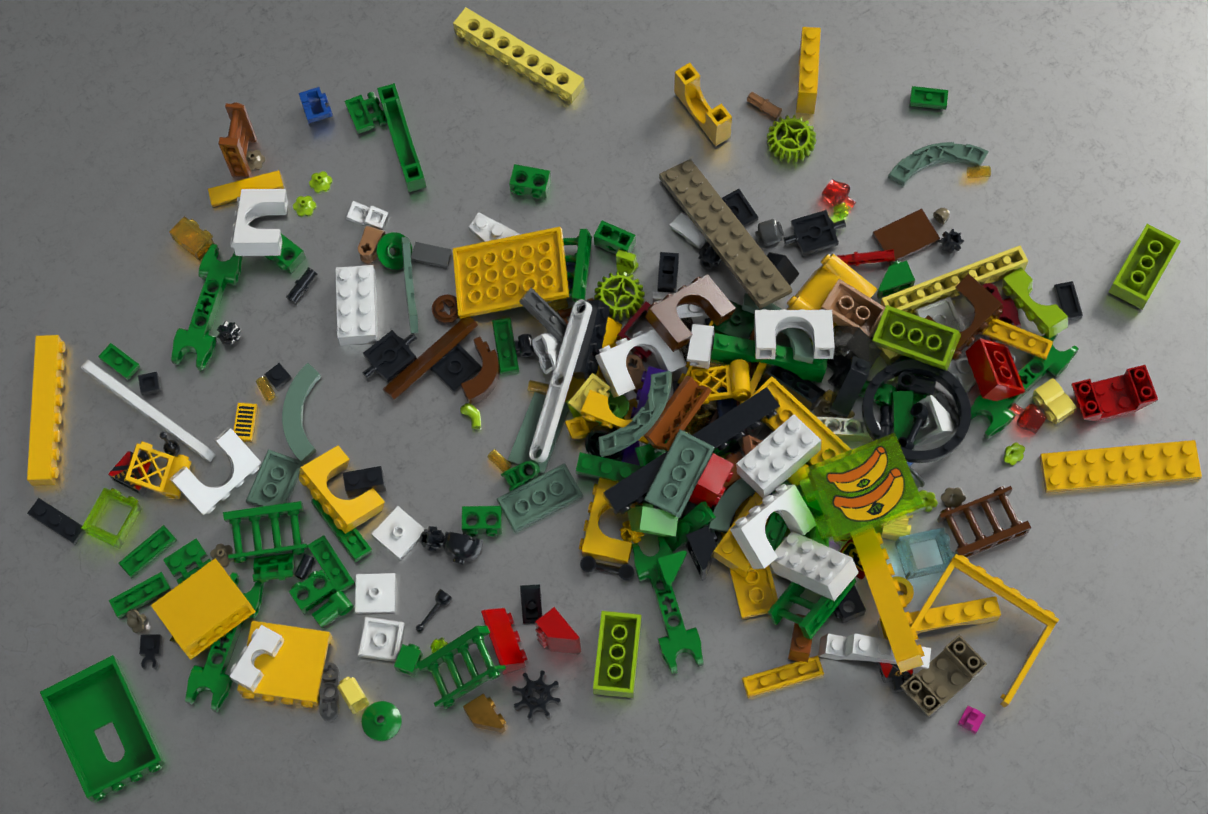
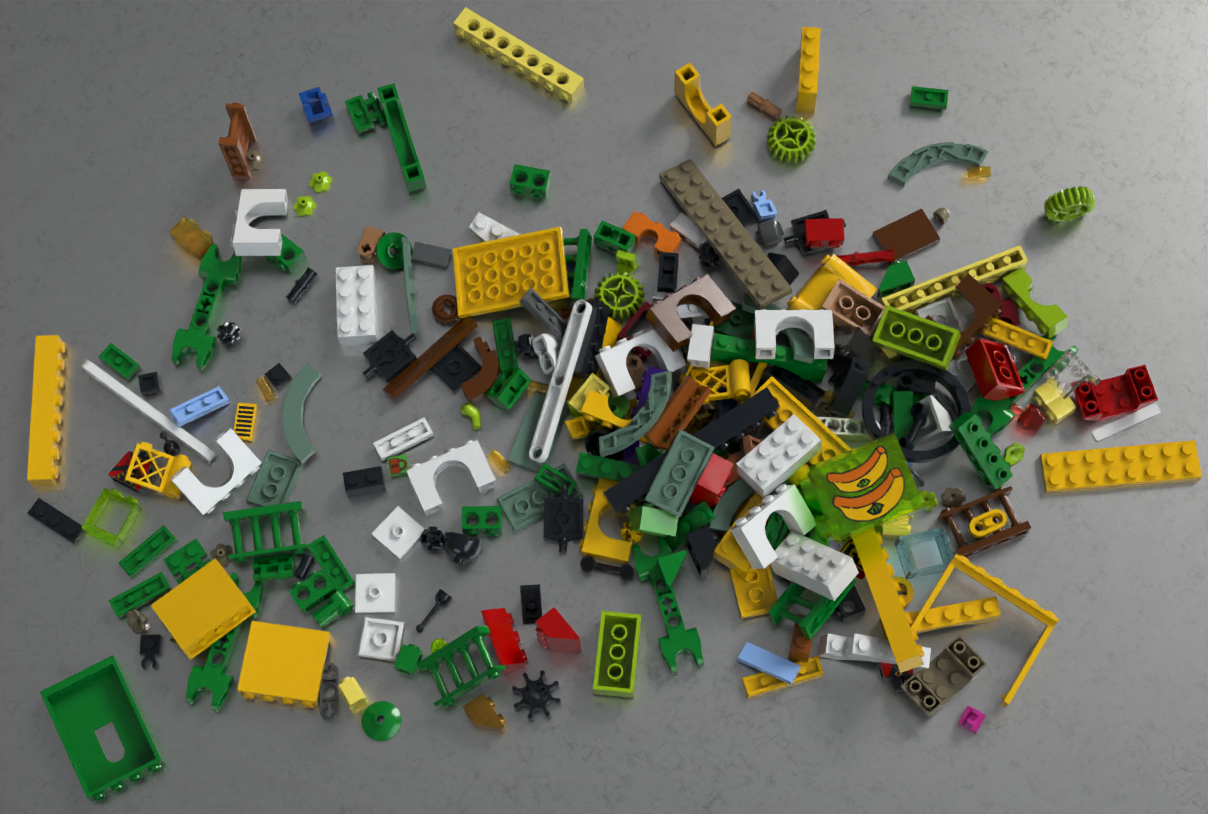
yellow tile [208,170,284,207] -> none
white arch [230,625,285,692] -> none
yellow arch [299,445,385,534] -> none
green plate [311,498,372,562] -> none
white slope [346,201,388,230] -> none
green piece [501,461,540,491] -> none
clear red piece [822,179,857,208] -> none
clear neon green plate [833,203,851,219] -> none
black gear [939,229,964,254] -> none
black tile [1054,281,1083,320] -> none
lime brick [1109,224,1181,310] -> none
none -> light blue tile [169,386,229,427]
none -> white plate [373,417,434,461]
none -> tile [387,454,409,478]
none -> white arch [406,440,497,517]
none -> green brick [486,366,532,410]
none -> green tile [534,463,578,497]
none -> black plate [543,485,583,552]
none -> orange arch [622,211,682,257]
none -> light blue tile [738,642,801,685]
none -> light blue plate [751,190,778,221]
none -> red brick [804,218,845,249]
none -> green brick [949,412,1013,490]
none -> yellow plate [968,509,1007,538]
none -> clear bracket [1043,349,1102,399]
none -> lime gear [1044,186,1096,223]
none -> white sticker [1092,403,1161,441]

